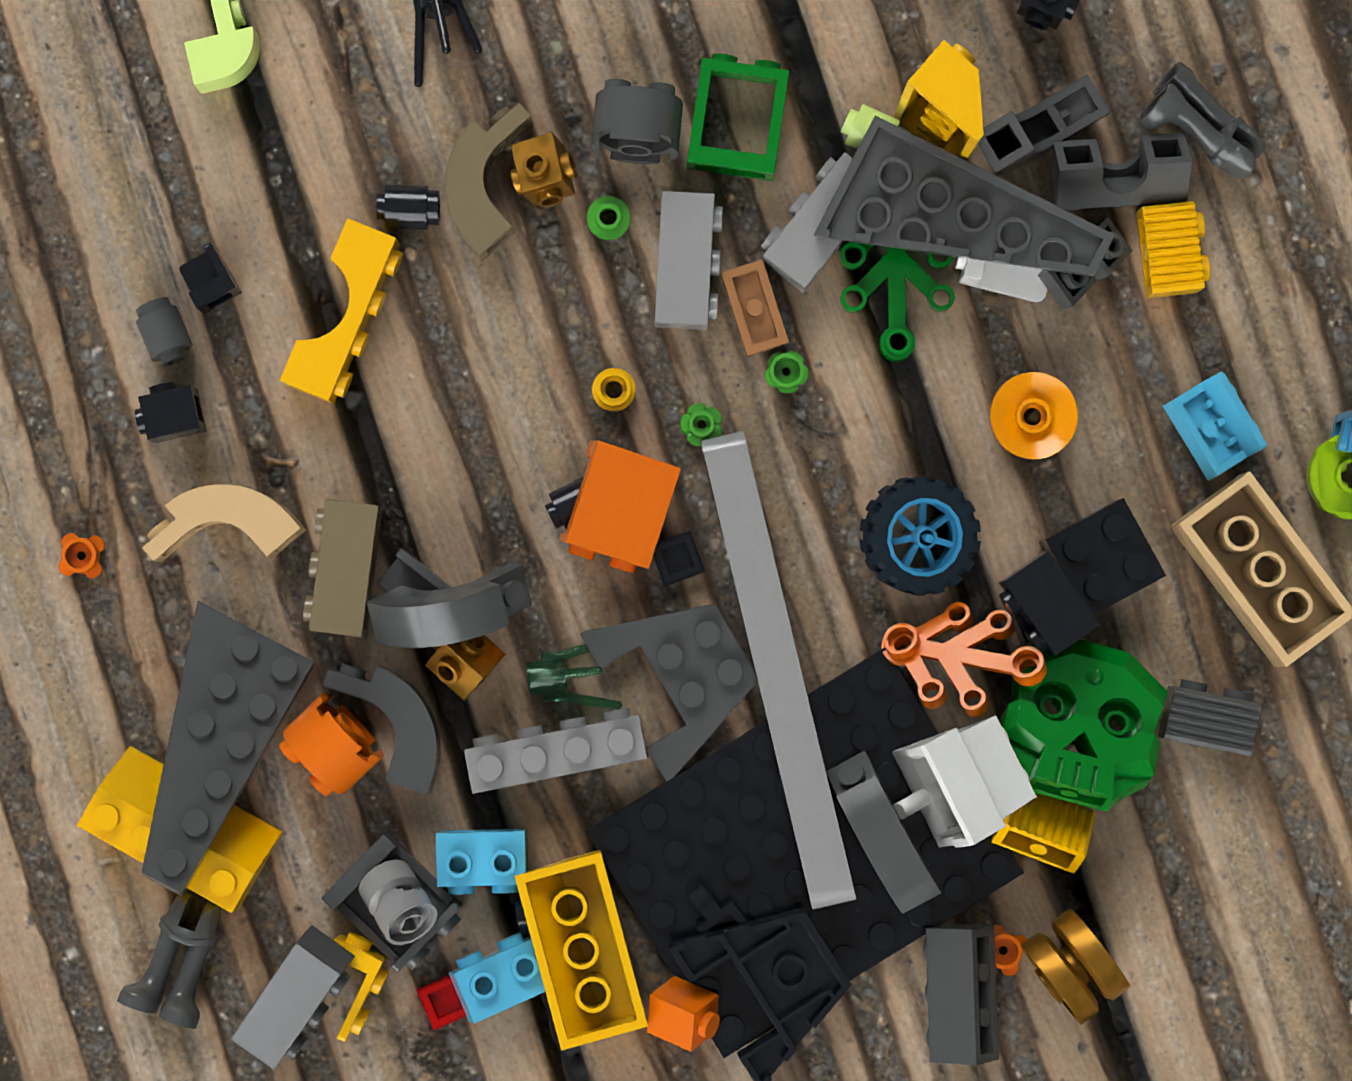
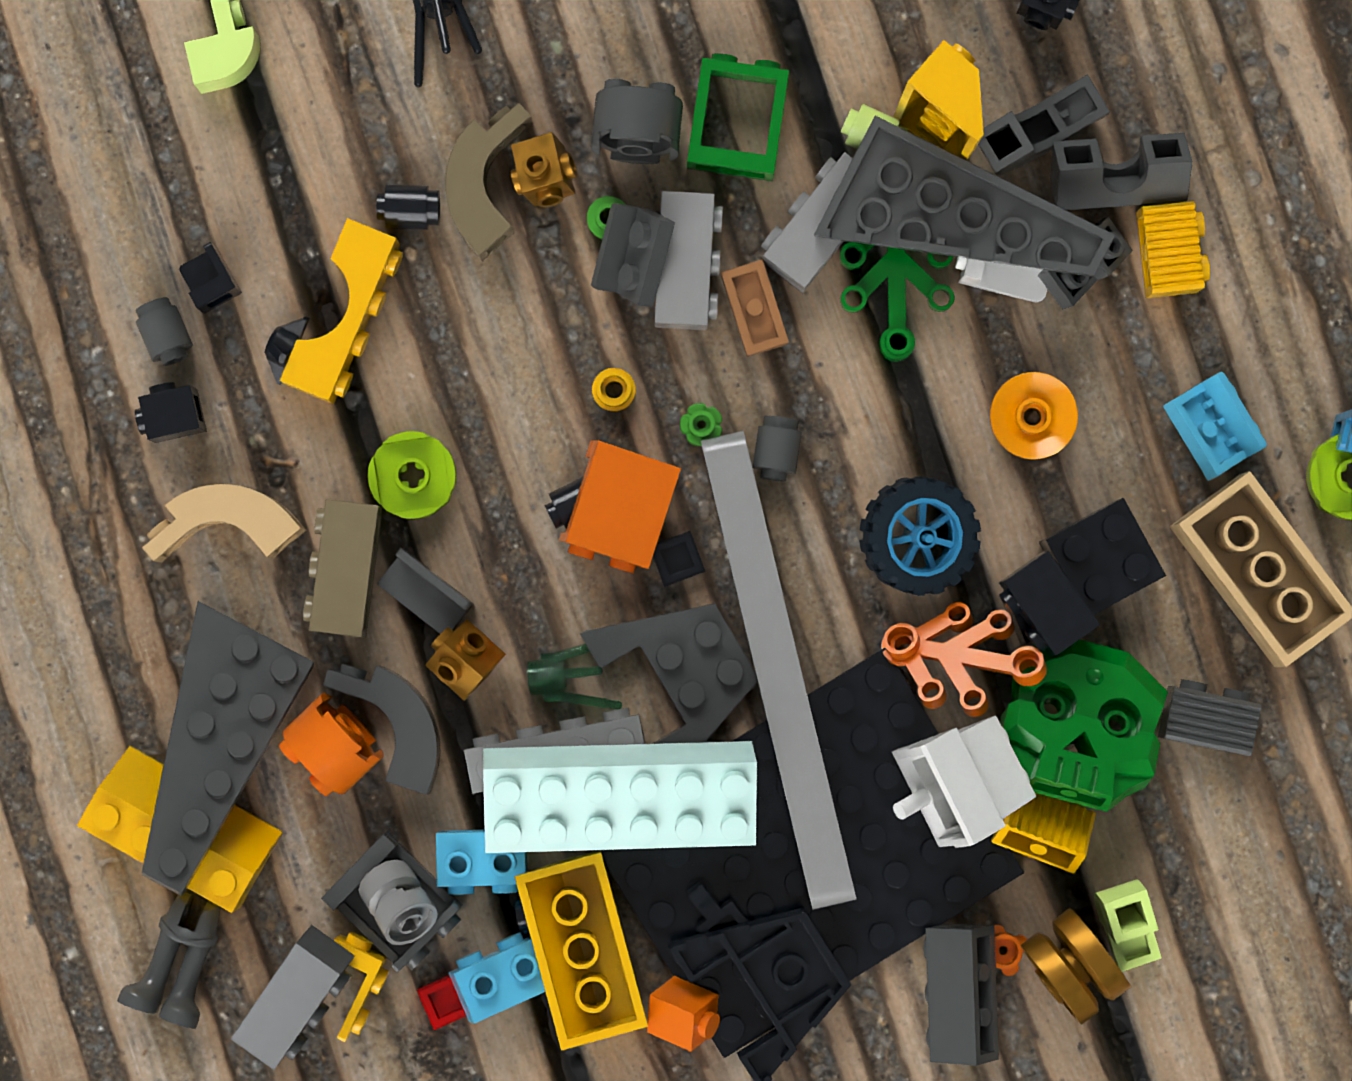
orange plate [58,533,105,579] -> none
dark grey arch [367,562,532,648] -> none
bright green plate [765,351,808,394] -> none
dark grey arch [826,751,941,914] -> none
dark grey piece [1137,62,1266,179] -> none
none -> black piece [264,316,310,385]
none -> lime plate [368,431,457,520]
none -> light aqua brick [483,741,757,853]
none -> dark grey bracket [591,203,675,307]
none -> dark grey brick [752,416,802,481]
none -> yellowish green brick [1094,879,1162,972]

